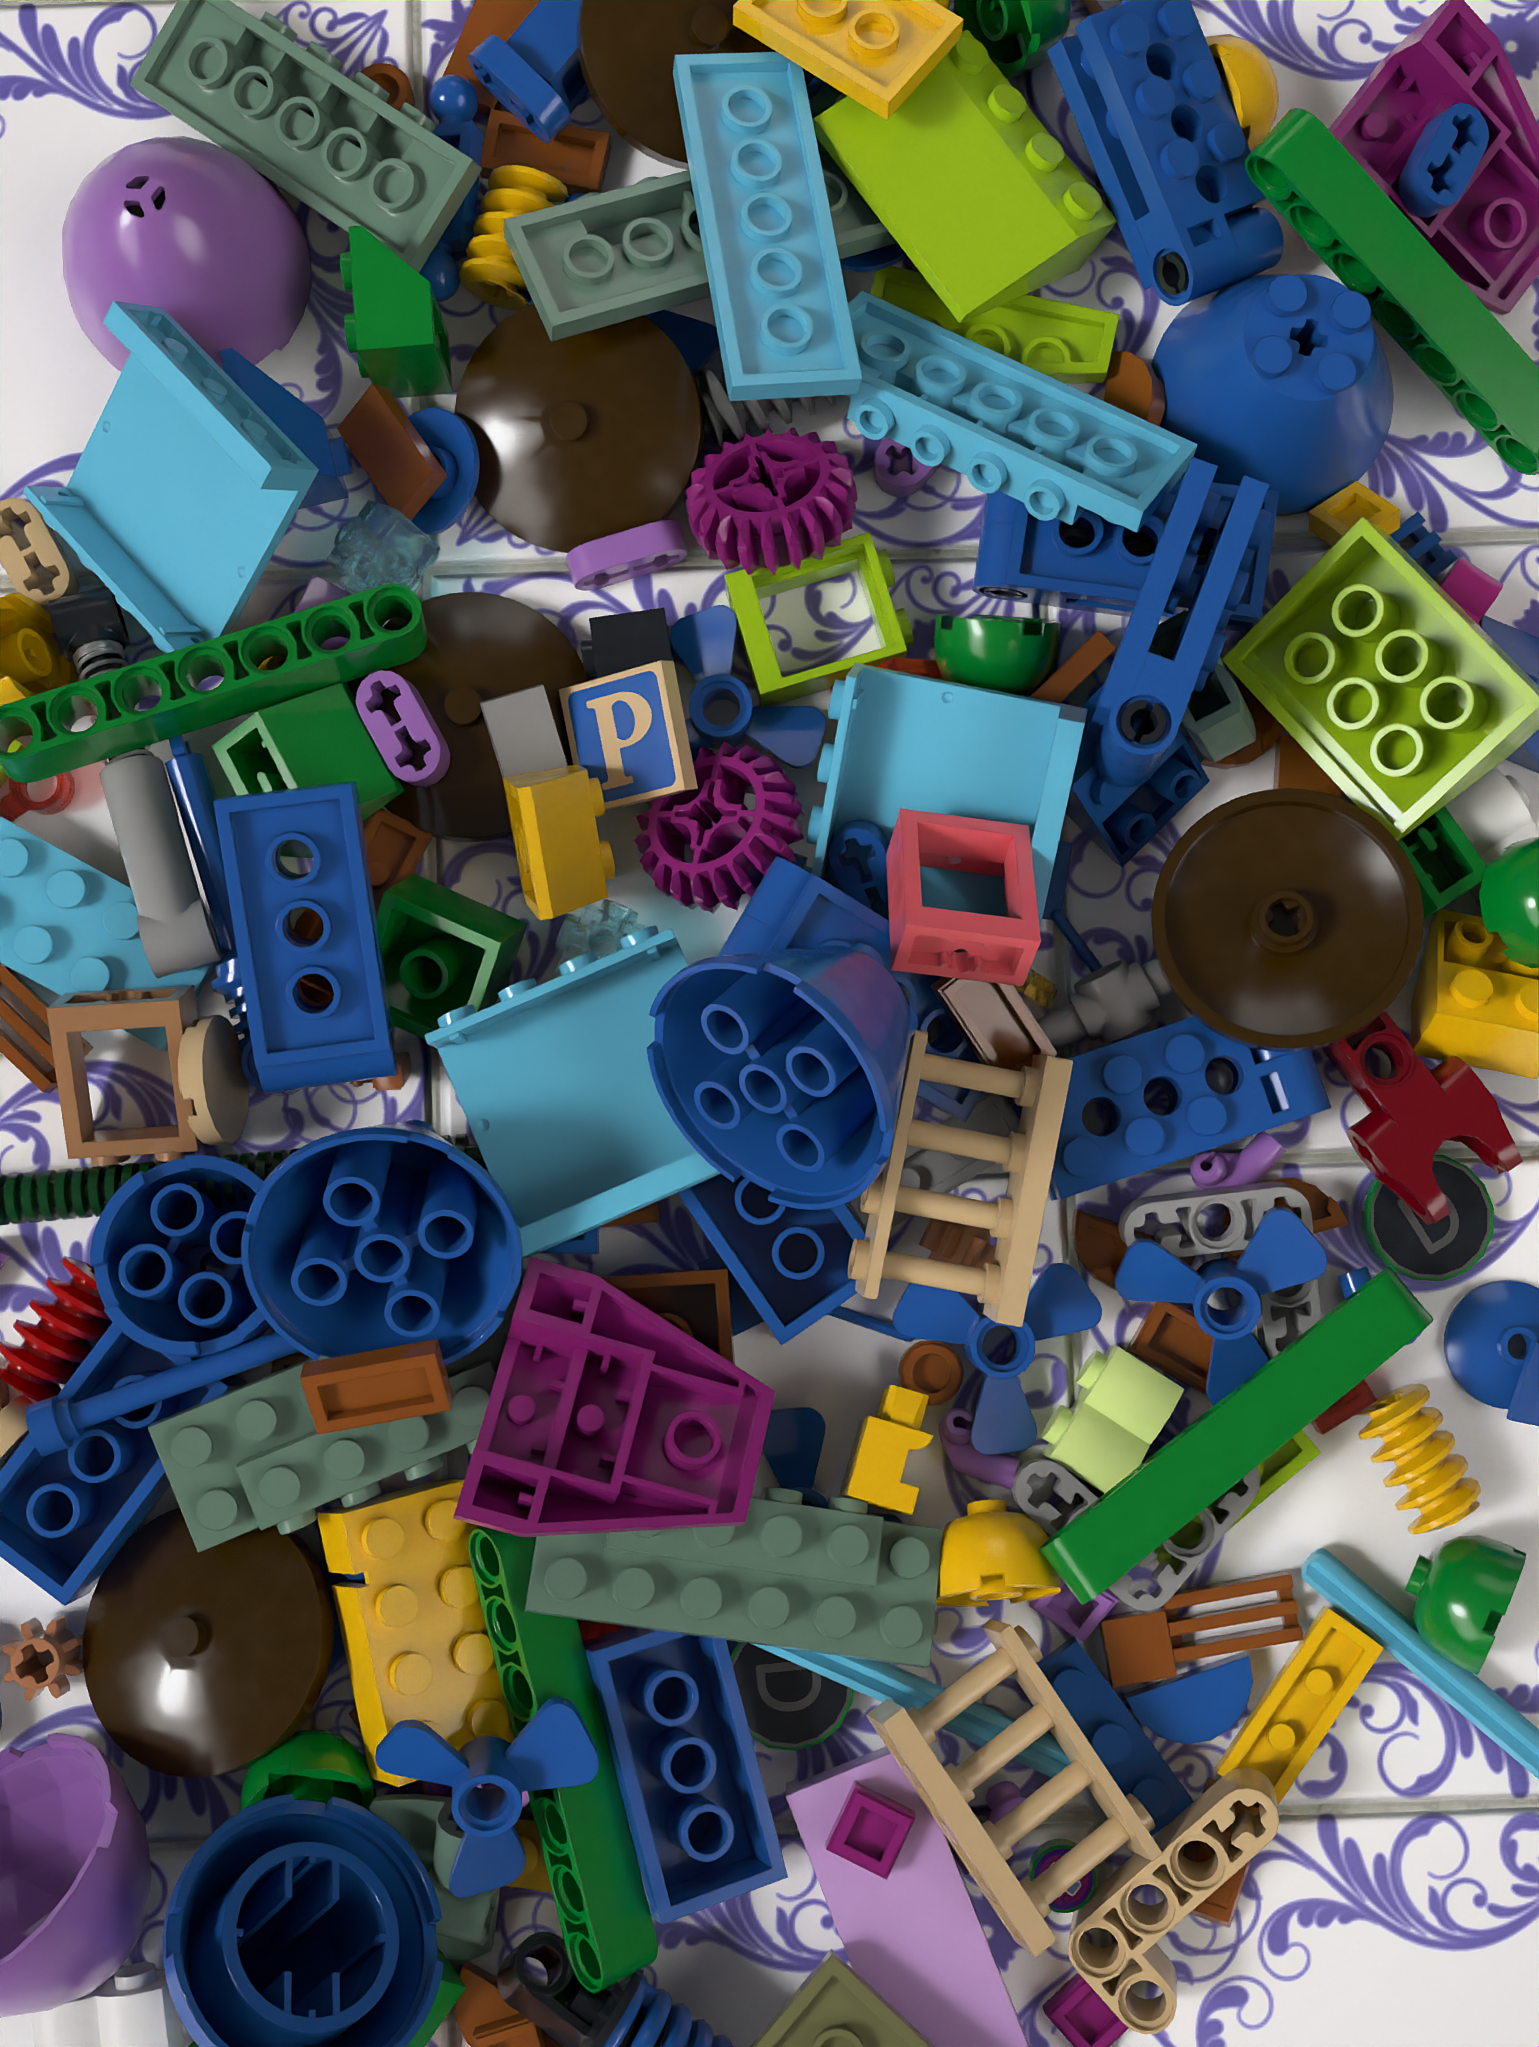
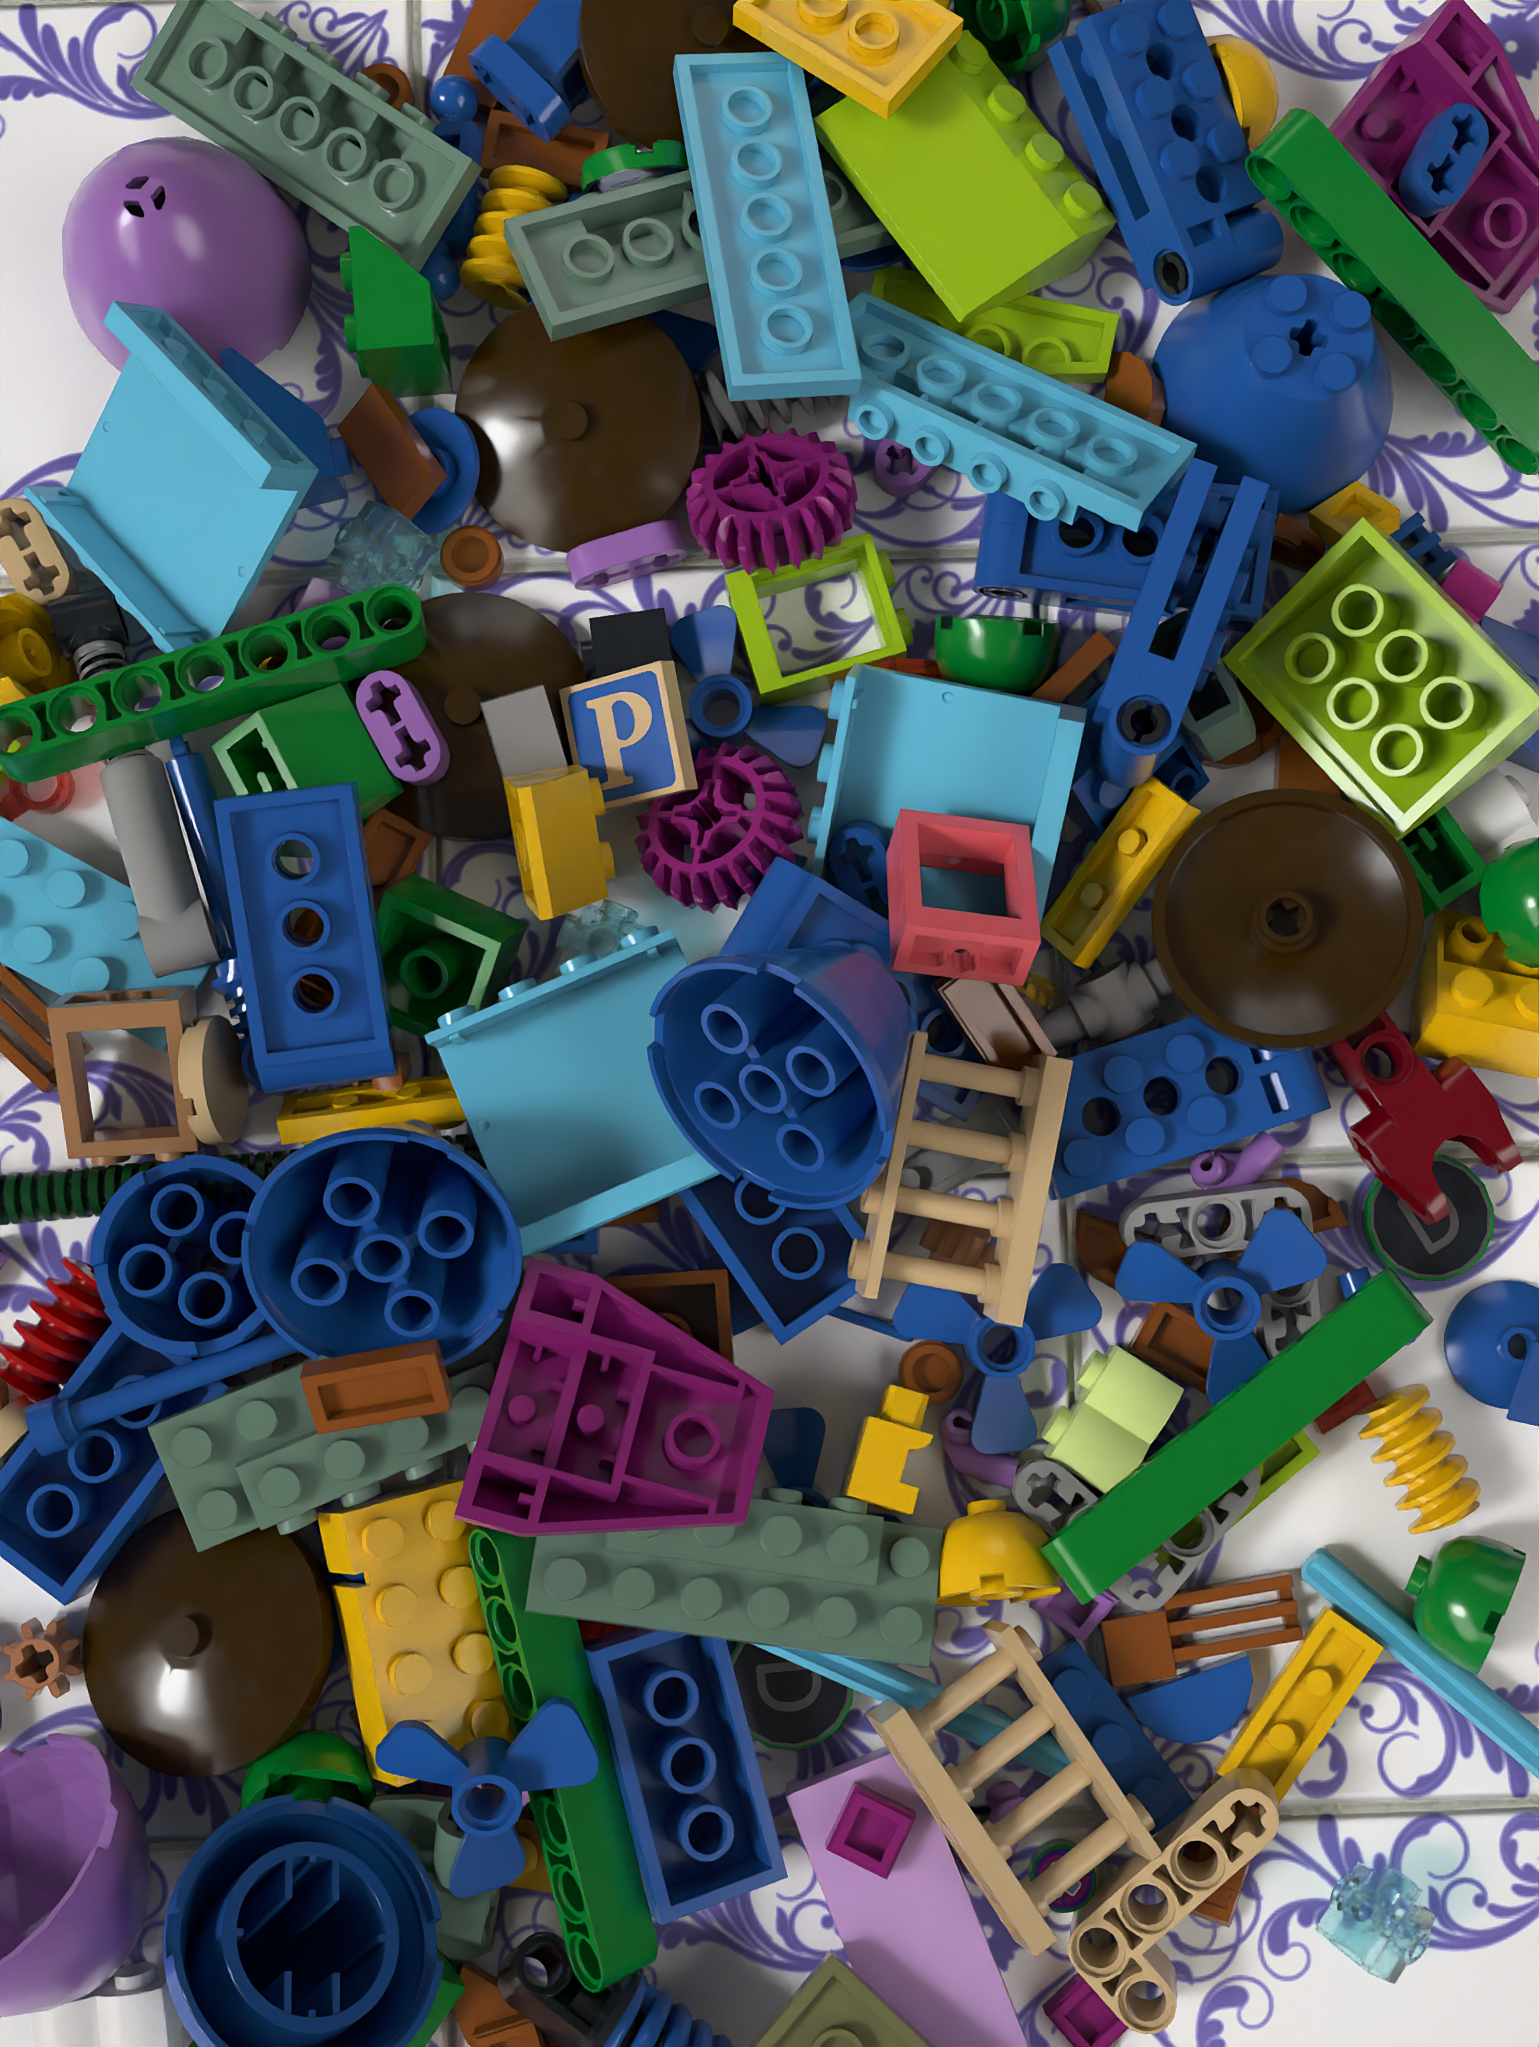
none -> yellow plate [276,1074,467,1146]
none -> dark orange tile [440,525,504,592]
none -> green tile [580,140,689,195]
none -> yellow plate [1040,776,1201,970]
none -> dark orange tile [1270,513,1325,573]
none -> clear light blue brick [1315,1861,1437,1985]

